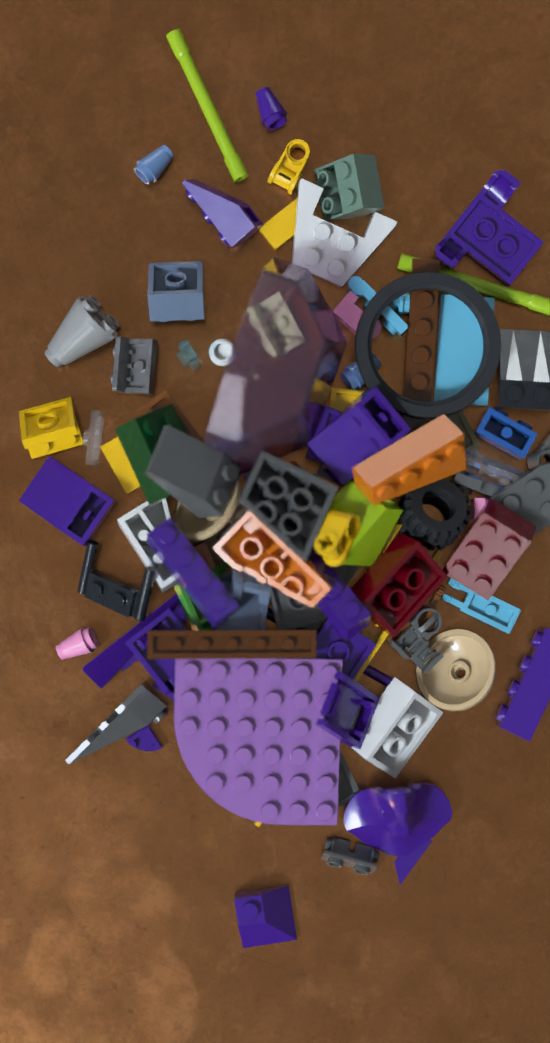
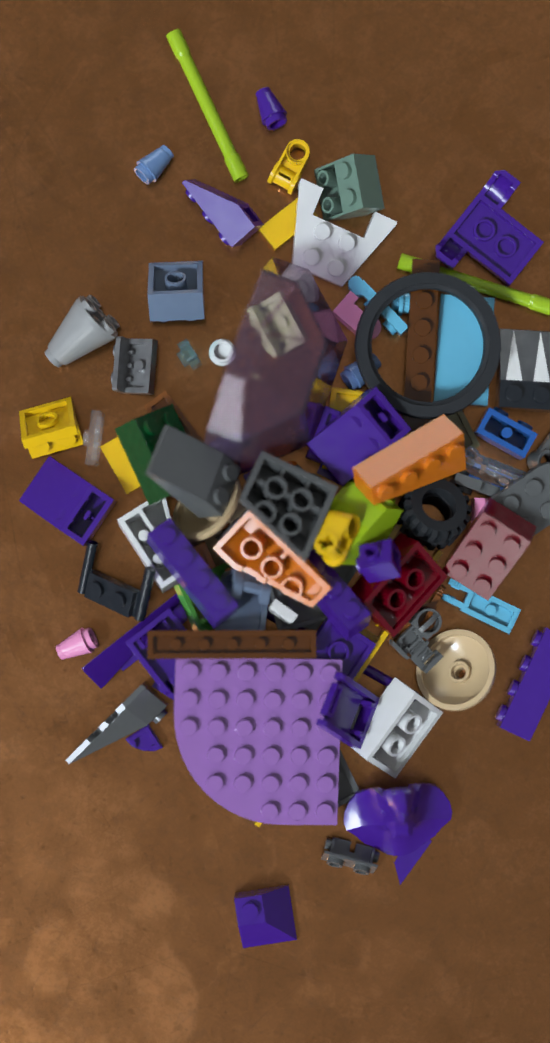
none -> white tile [268,599,298,626]
none -> dark purple brick [356,539,401,583]

